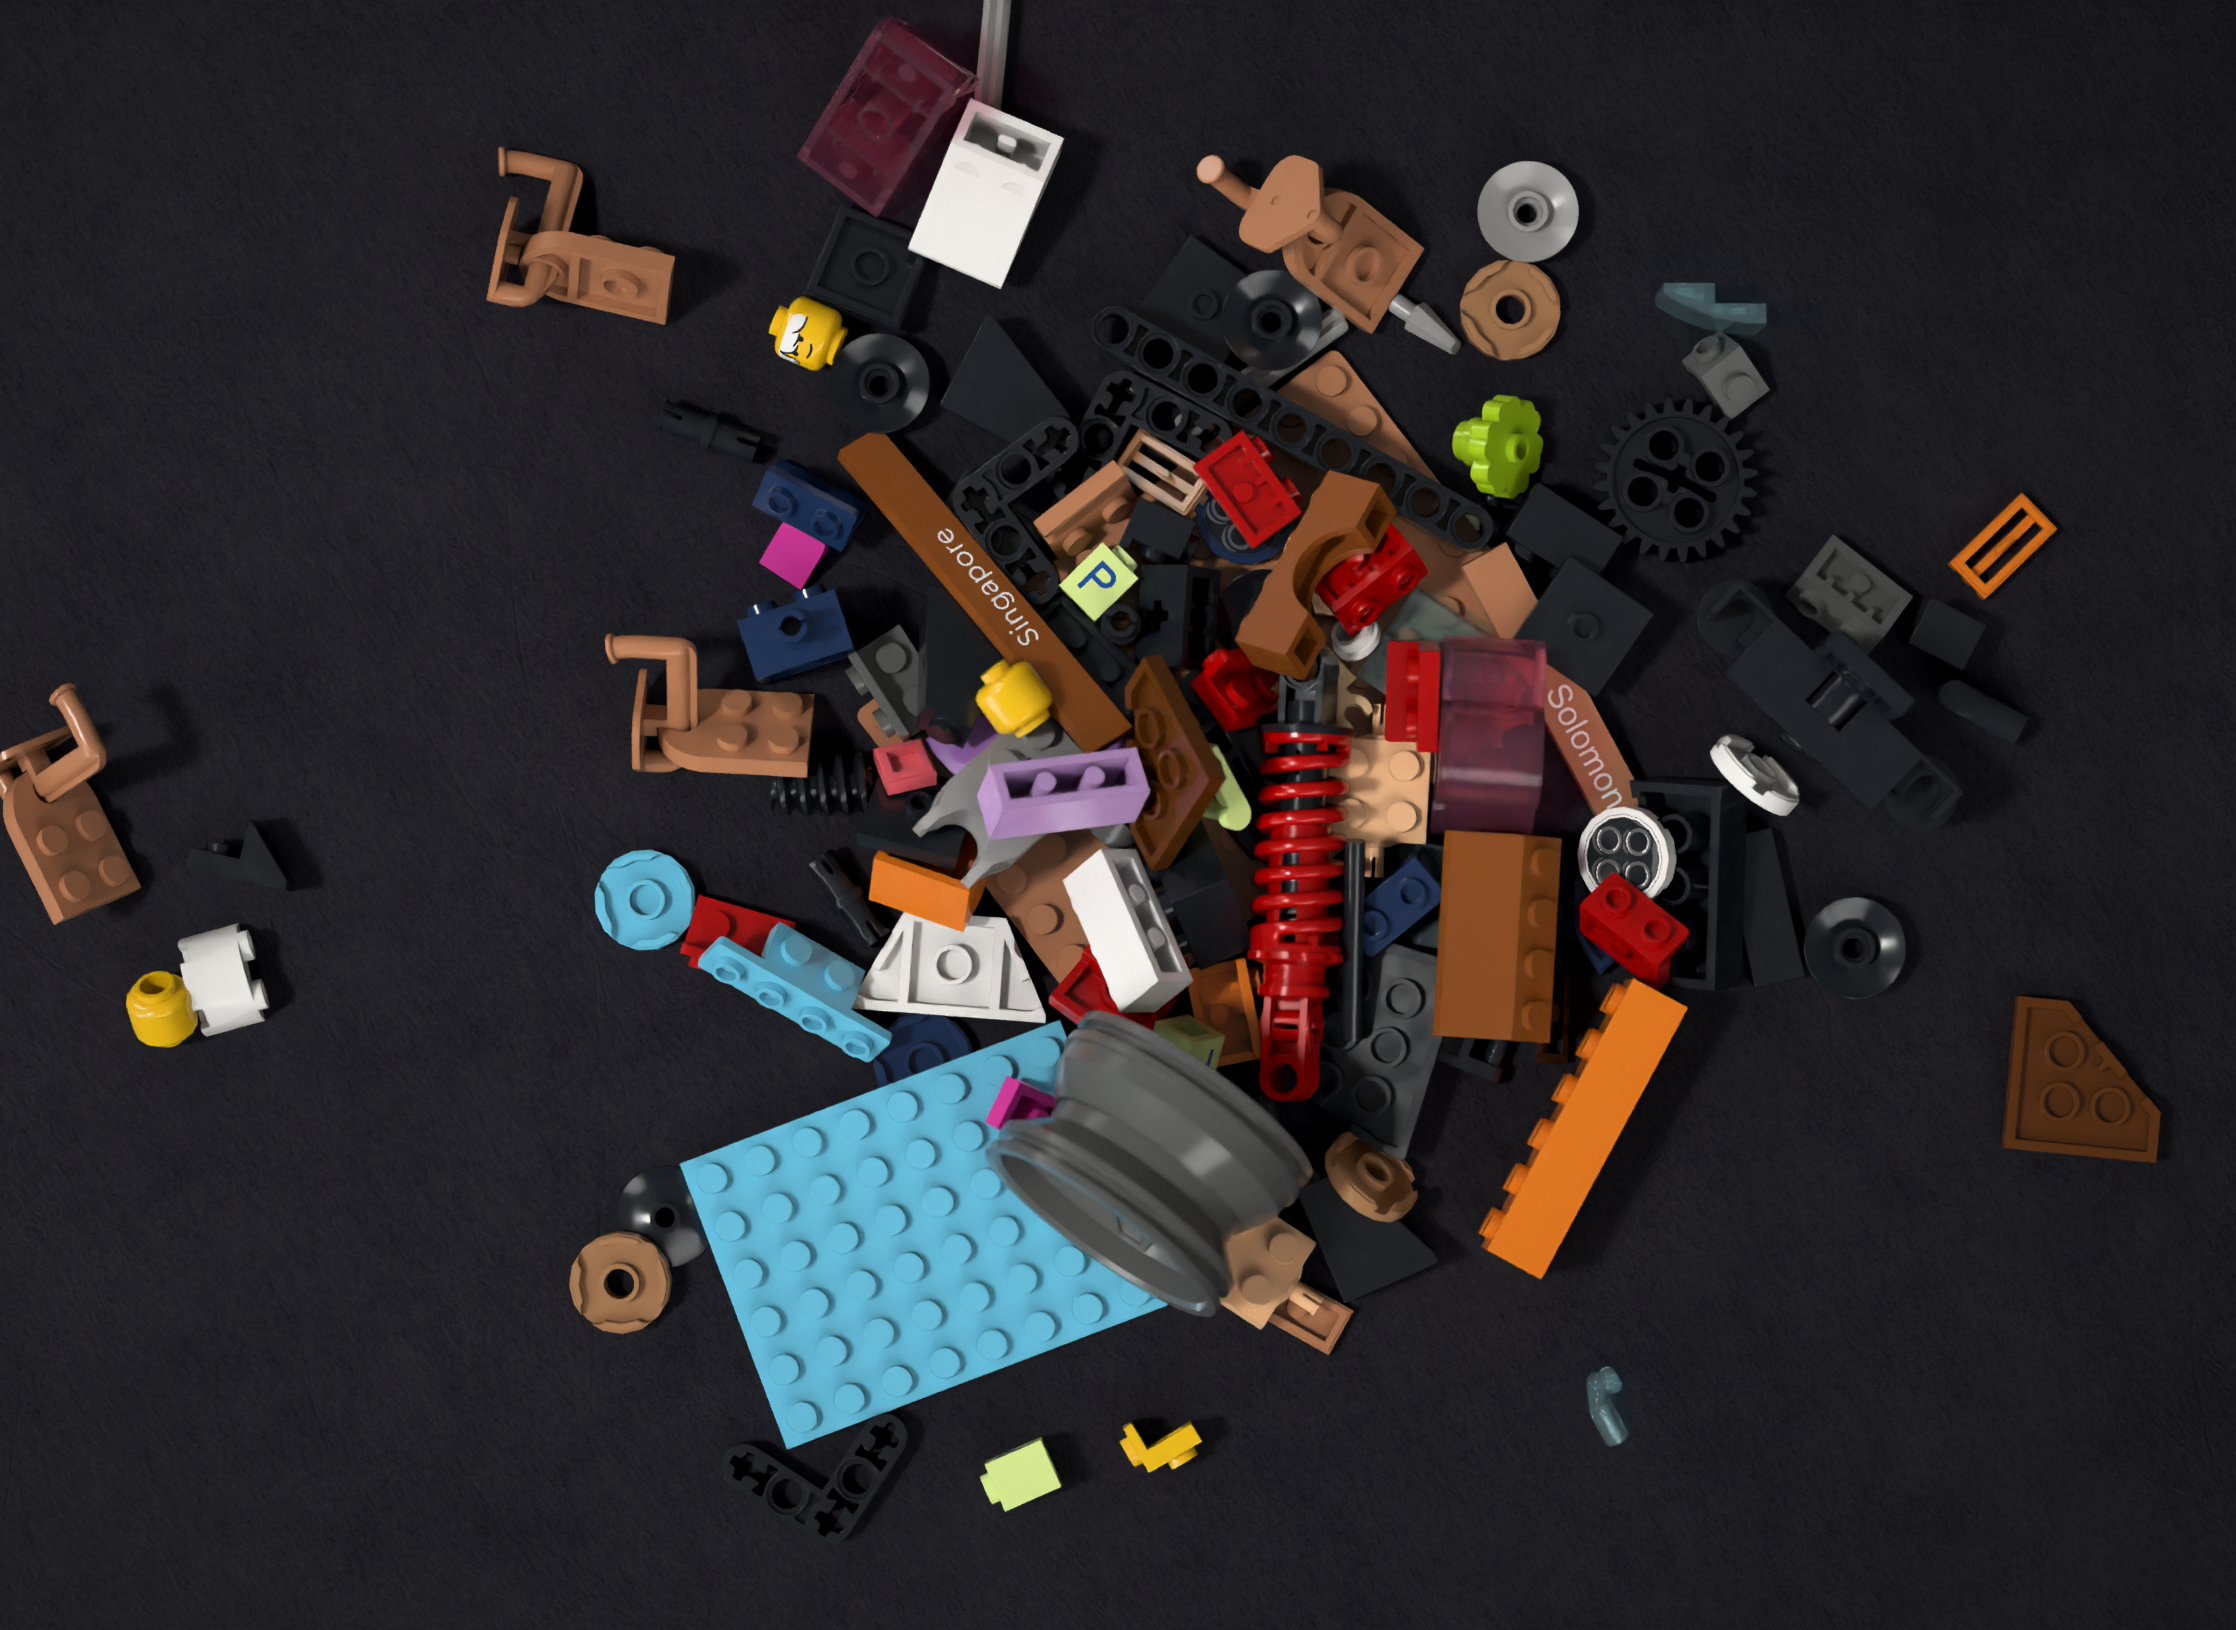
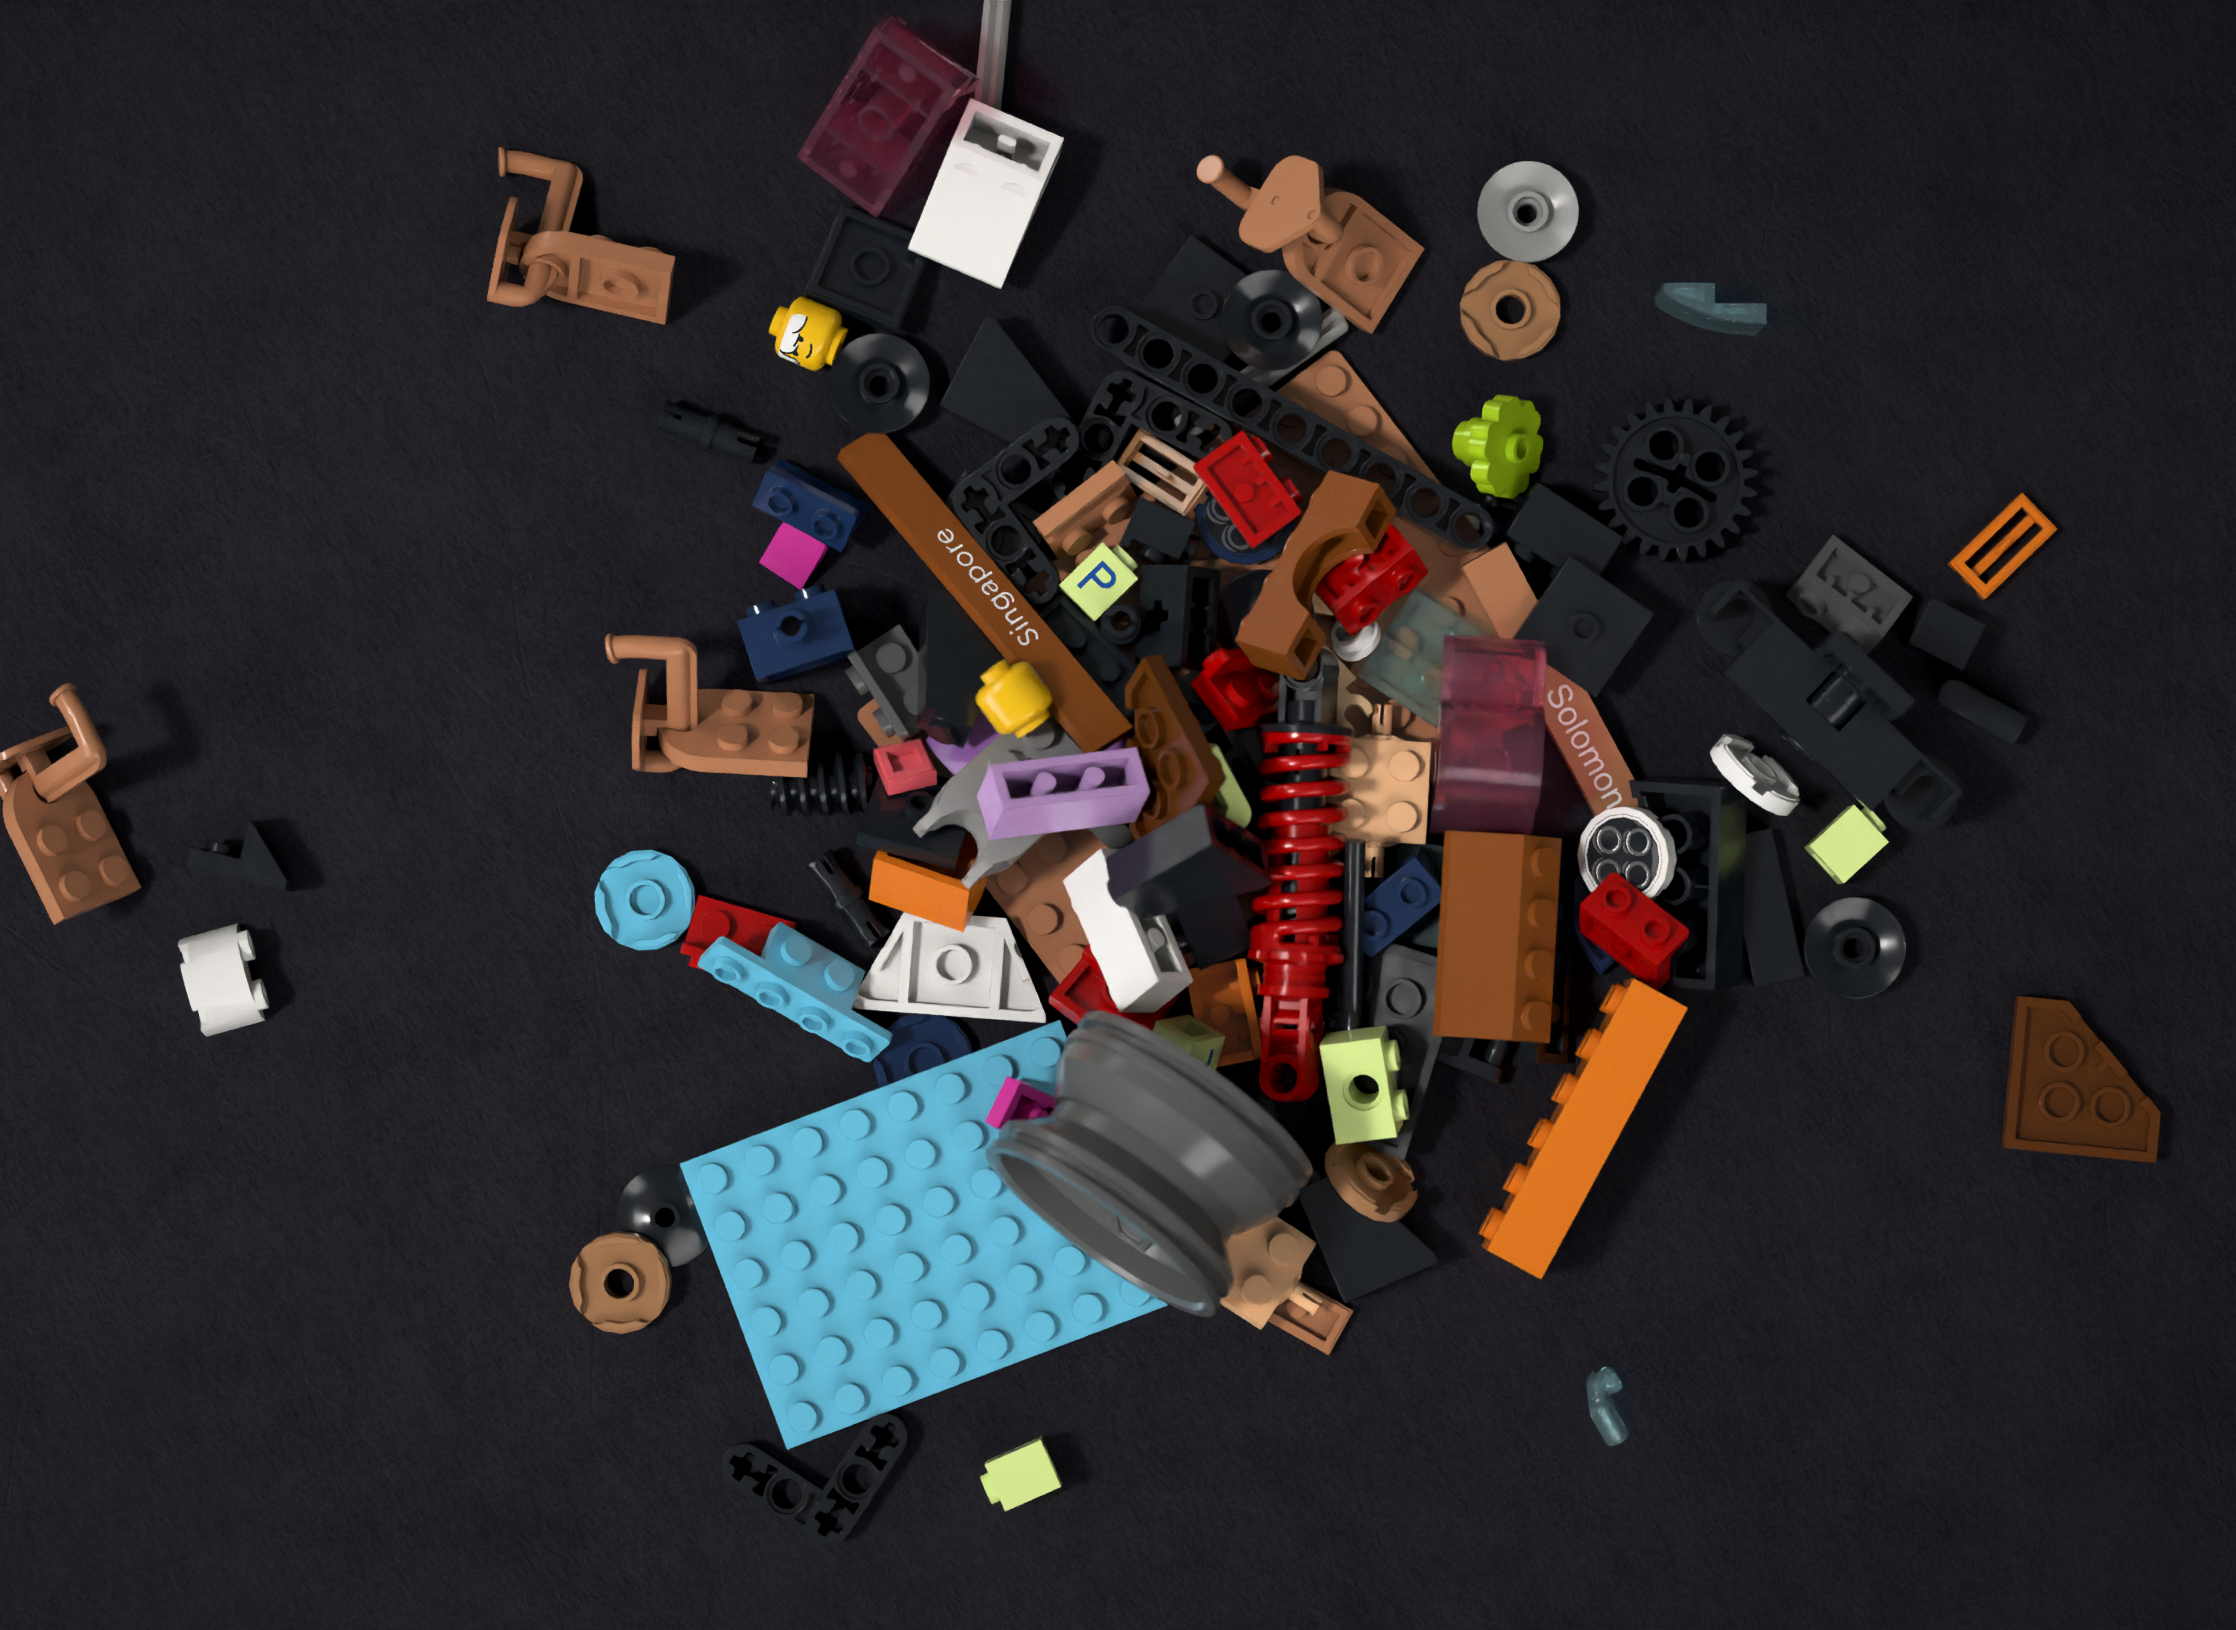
yellow head [126,971,198,1048] -> none
yellow bracket [1119,1421,1202,1473] -> none
red bracket [1385,640,1440,753] -> none
light grey bar [1388,294,1461,354] -> none
dark grey bracket [1682,331,1770,421] -> none
none -> black slope [1105,802,1273,920]
none -> yellowish green brick [1320,1025,1409,1144]
none -> yellowish green brick [1804,805,1888,884]

